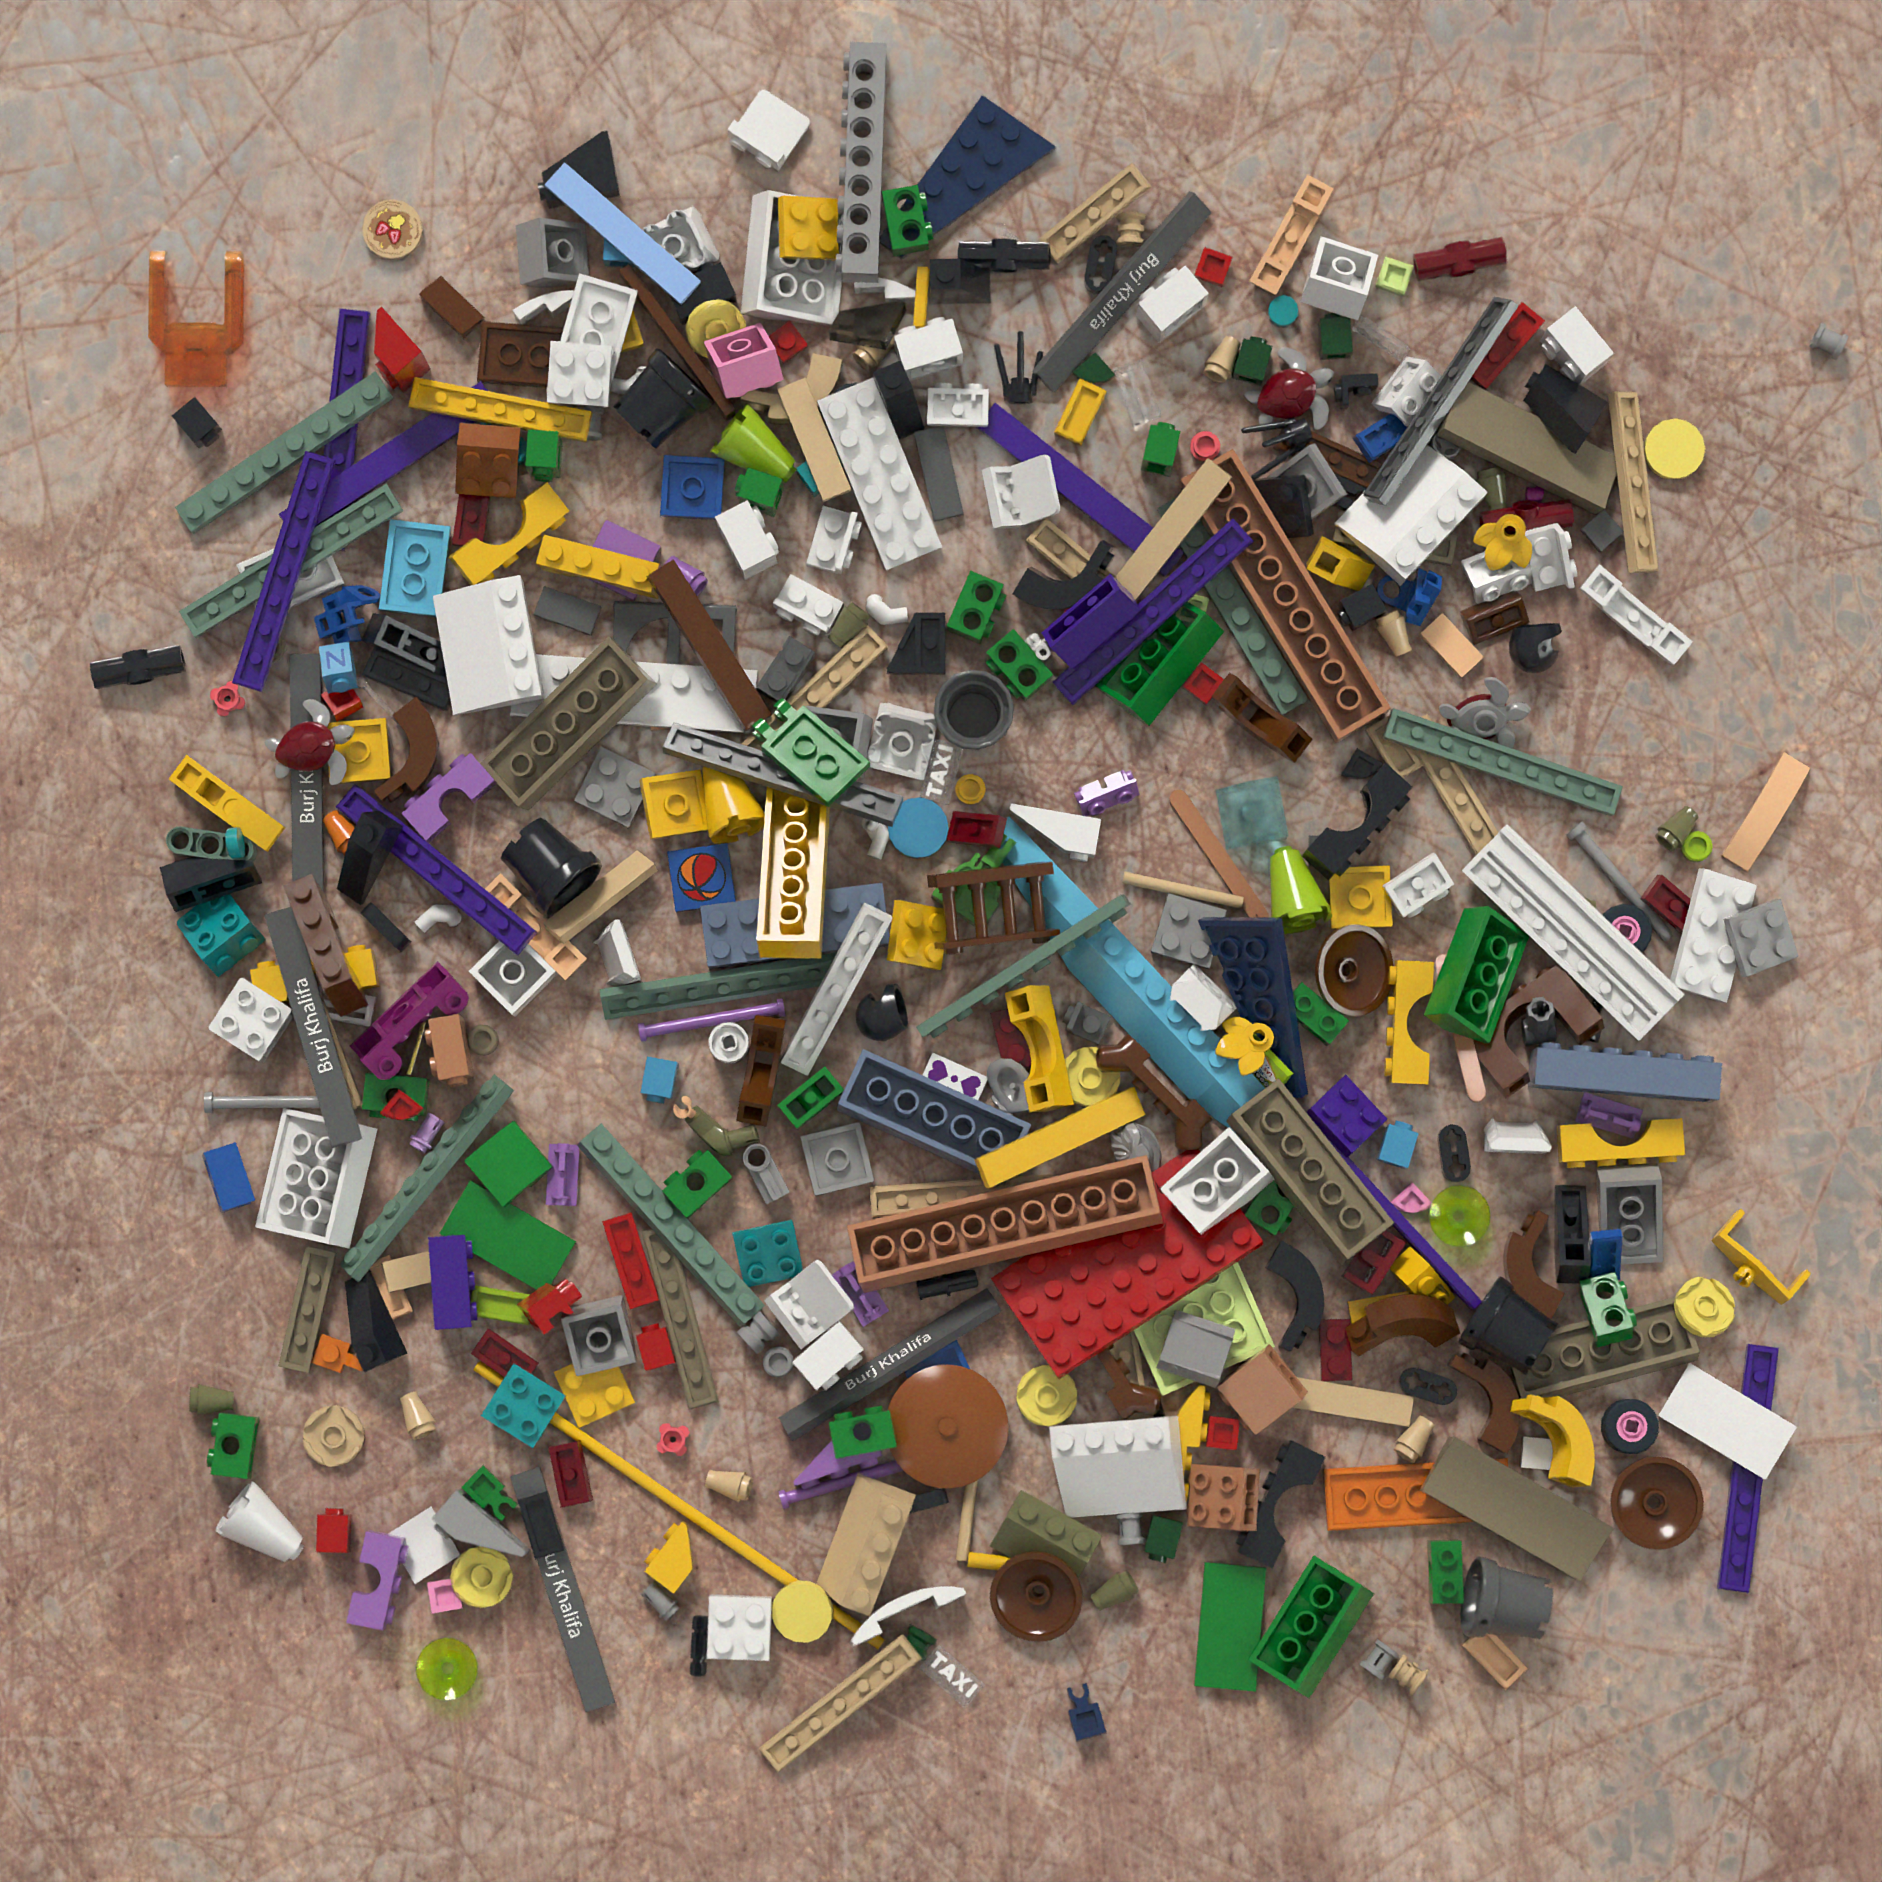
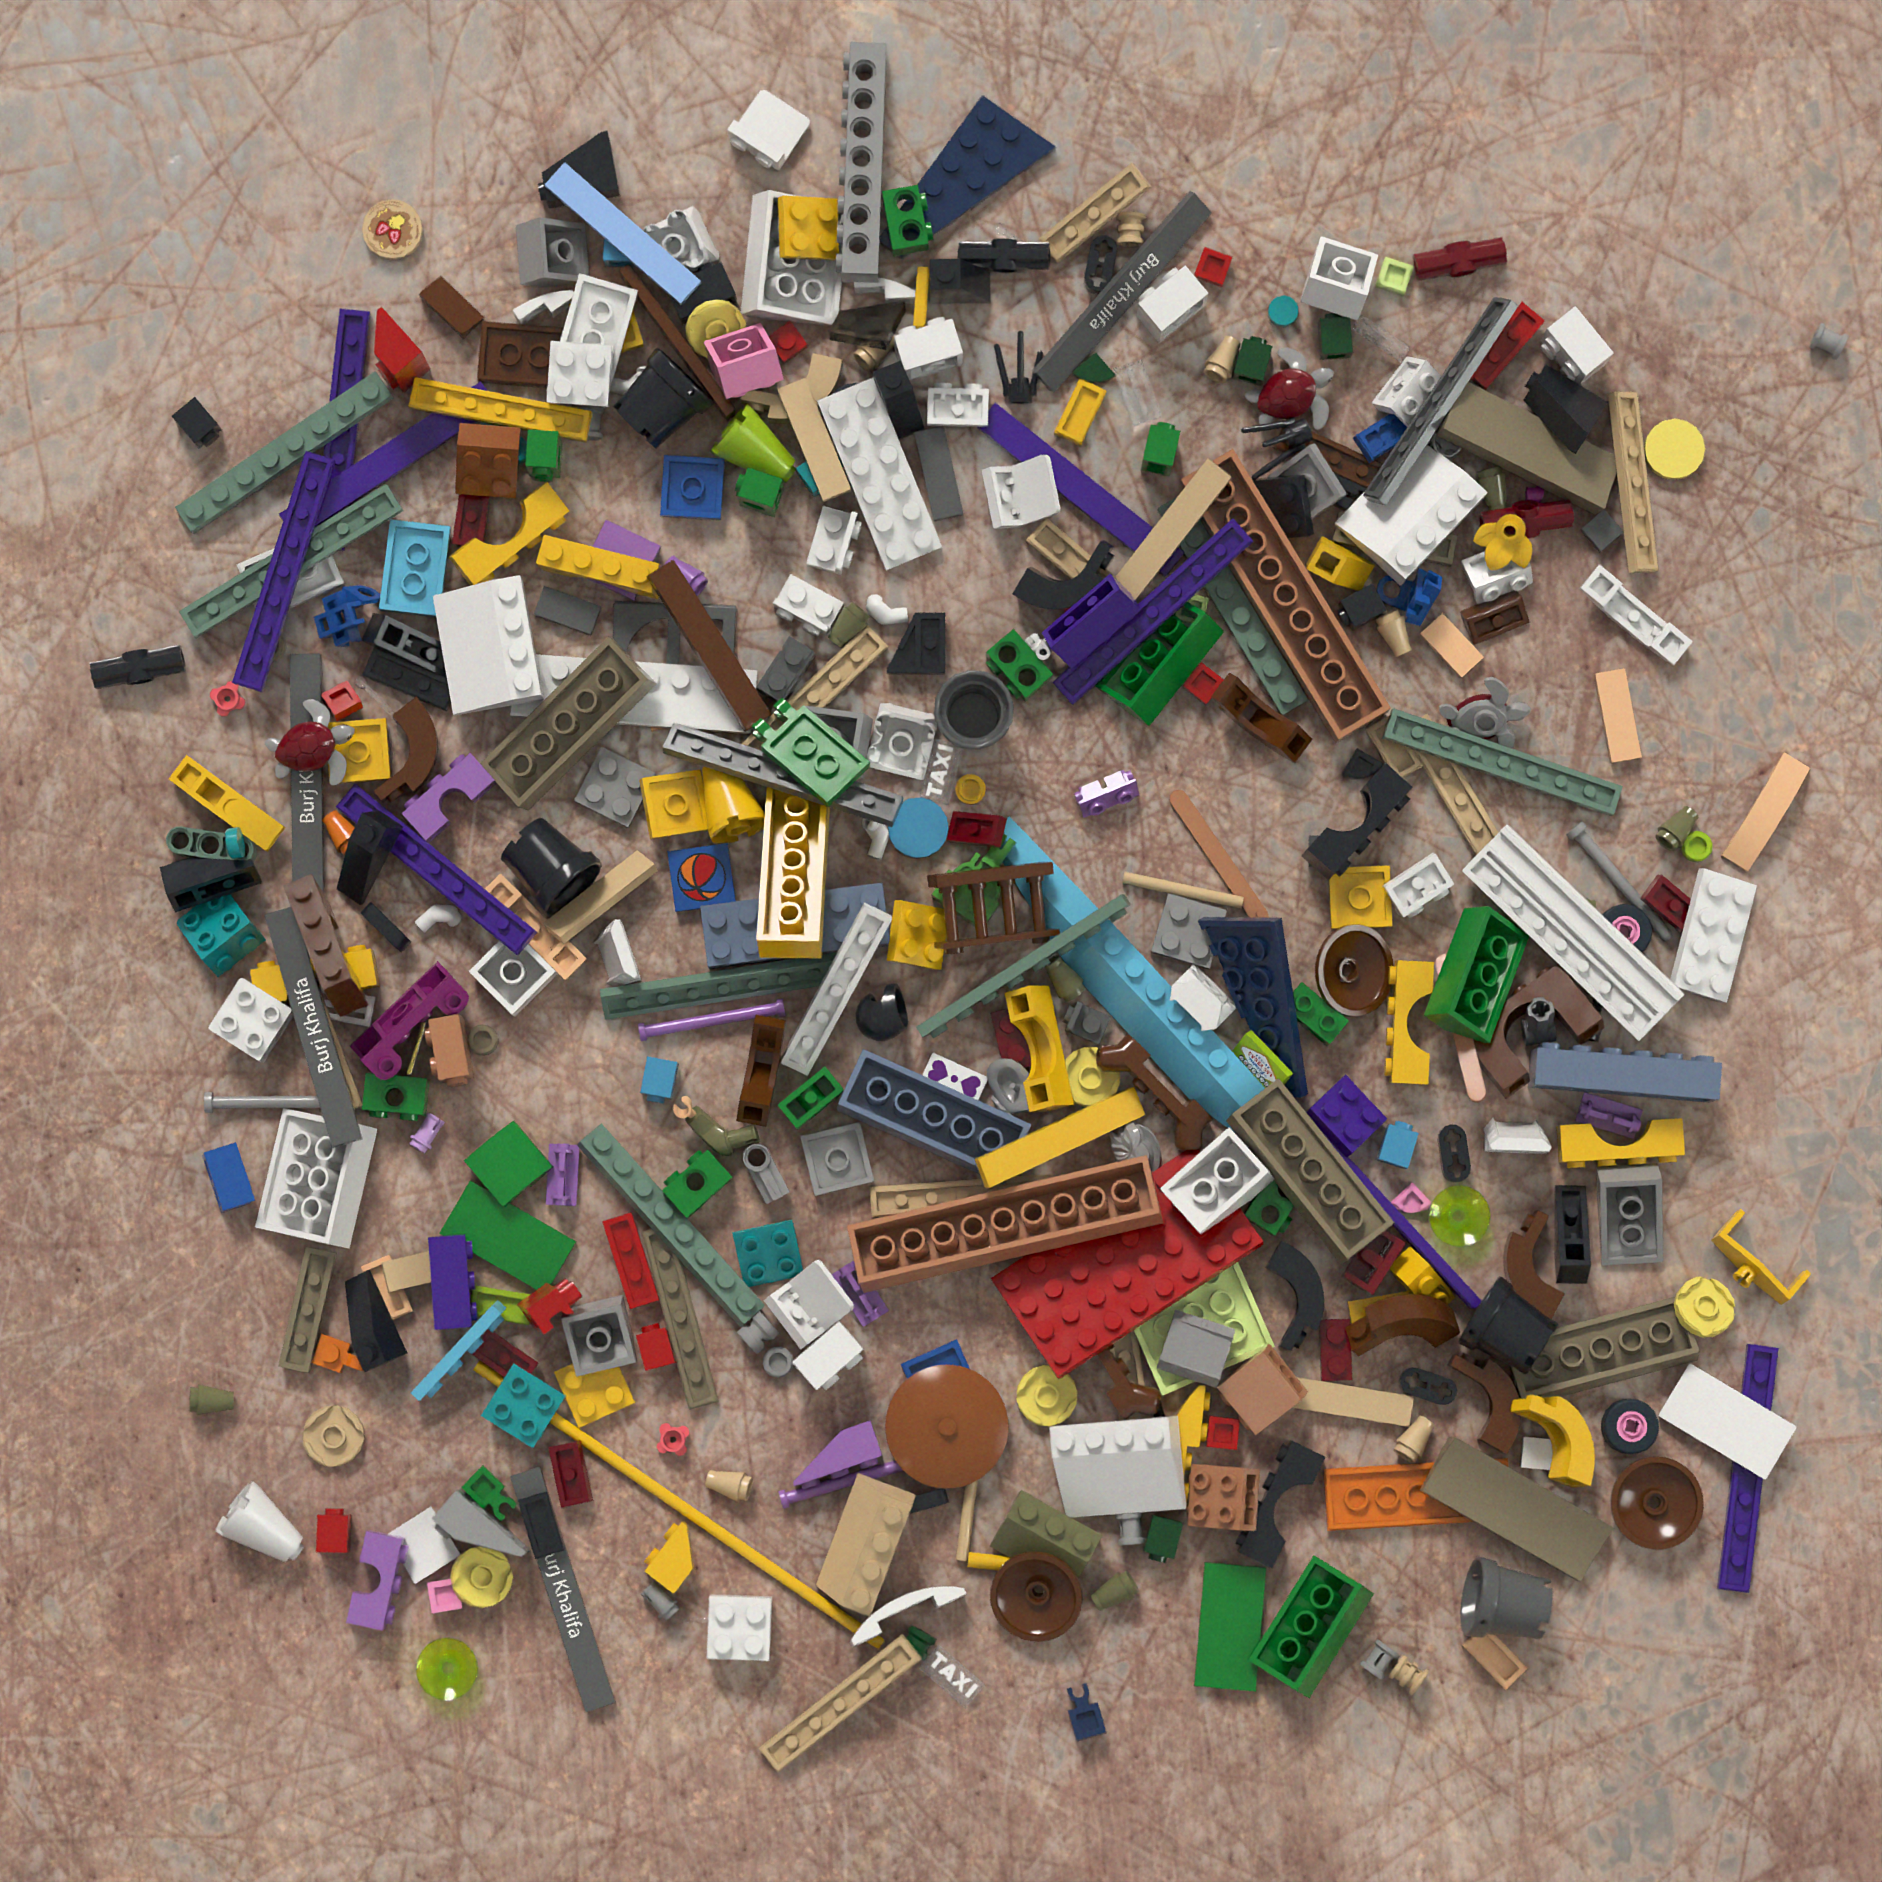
clear orange plate [148,251,244,387] -> none
green brick [207,1412,260,1479] -> none
dark azure brick [319,641,358,693] -> none
sand green plate [339,1074,514,1282] -> none
red tile [380,1089,424,1120] -> none
tan cone [400,1392,436,1440] -> none
black axle [690,1615,708,1677] -> none
white wheel [709,1022,750,1064] -> none
white brick [715,500,779,580] -> none
light yellow tile [772,1581,833,1643] -> none
dark grey tile [779,1288,1002,1441] -> none
green brick [829,1405,897,1459] -> none
black axle [916,1270,978,1300] -> none
green brick [946,570,1007,644] -> none
white slope [1009,804,1101,862] -> none
coral plate [1190,431,1220,462] -> none
clear light blue slope [1215,776,1288,850] -> none
yellow plate [1215,1017,1274,1076] -> none
light nougat slope [1249,174,1334,296] -> none
lime cone [1270,846,1332,934] -> none
black bracket [1334,373,1378,410] -> none
green brick [1427,1539,1464,1604] -> none
black helmet [1509,623,1562,673] -> none
white bracket [1525,523,1577,591] -> none
brick [1579,1272,1637,1348] -> none
blue plate [1588,1229,1623,1280] -> none
light grey plate [1723,899,1799,977] -> none
none -> medium azure plate [411,1300,506,1401]
none -> olive cone [1045,955,1085,1002]
none -> light nougat tile [1594,668,1642,764]

